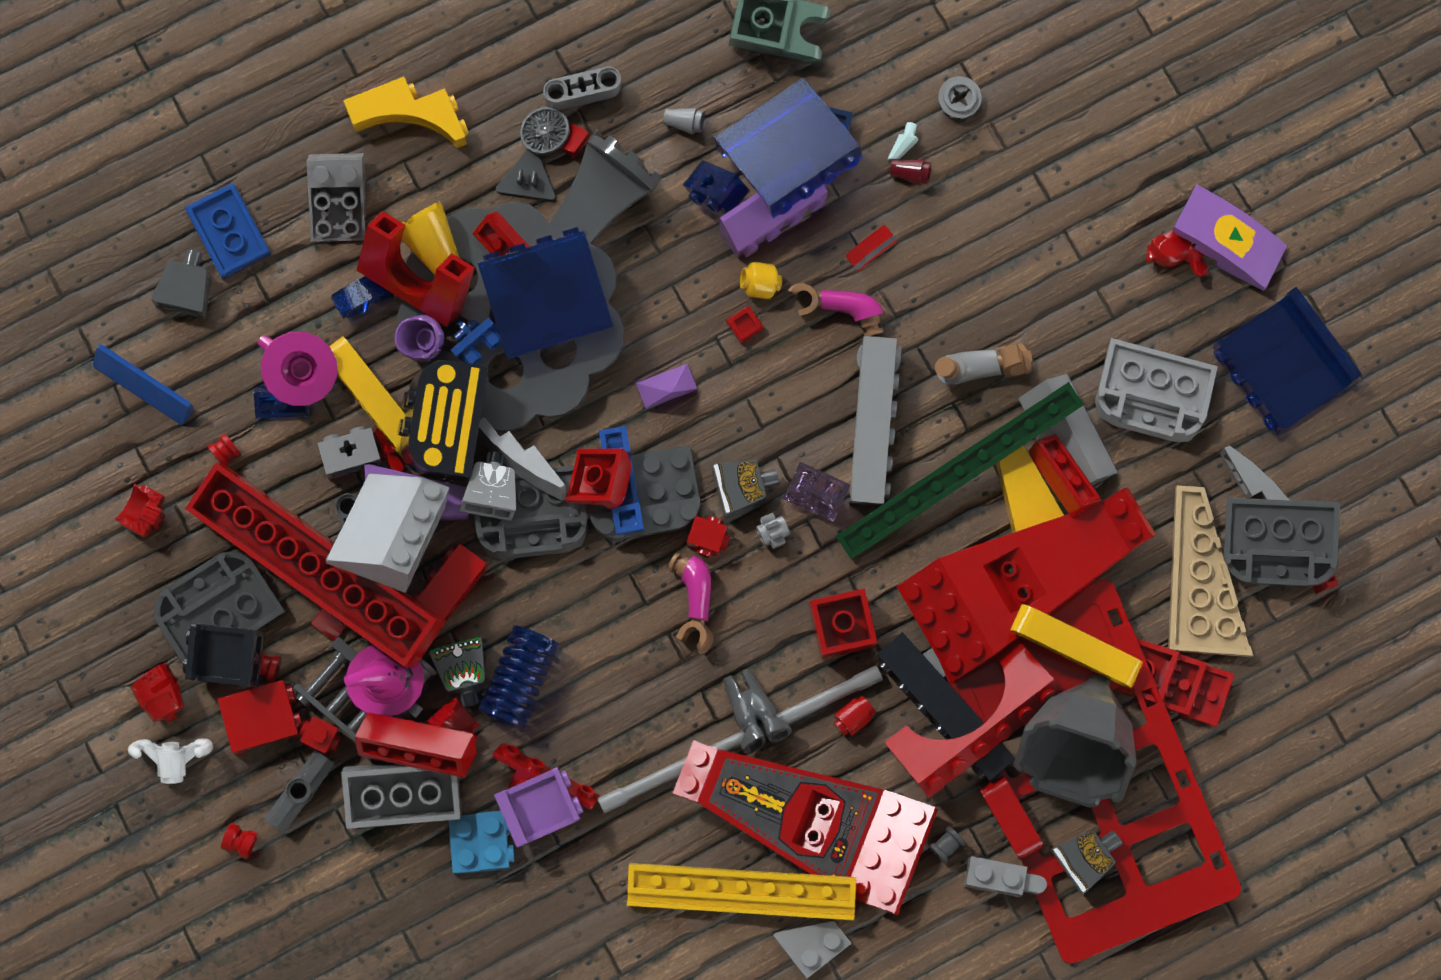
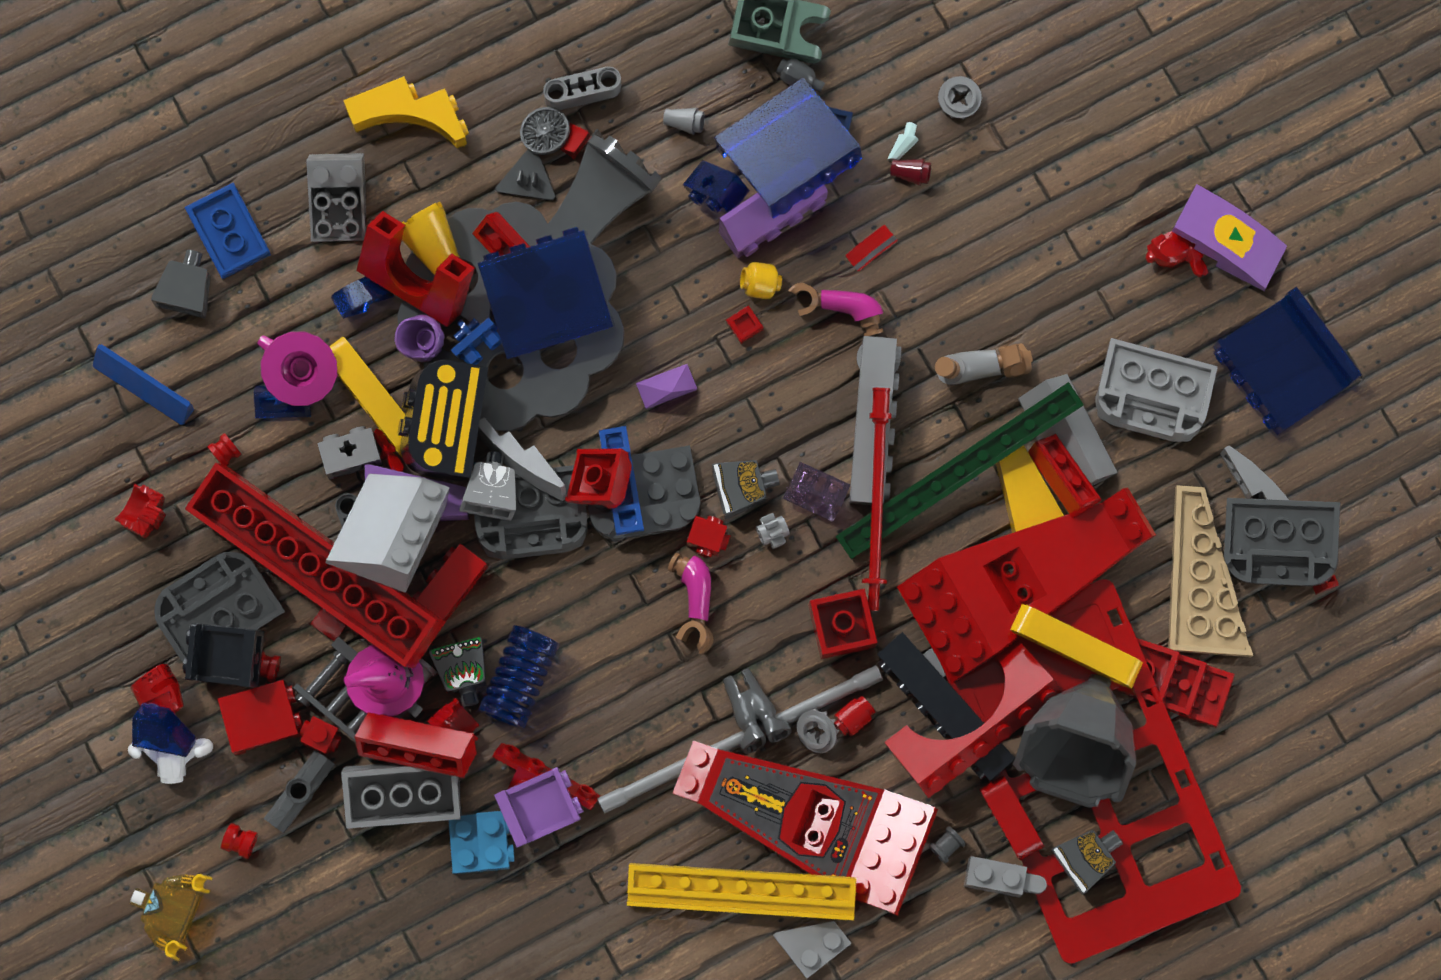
none -> clear yellow torso [130,874,212,961]
none -> clear blue slope [132,703,196,757]
none -> dark grey plant [776,58,825,92]
none -> light grey gear [797,708,839,753]
none -> red bar [862,387,892,611]

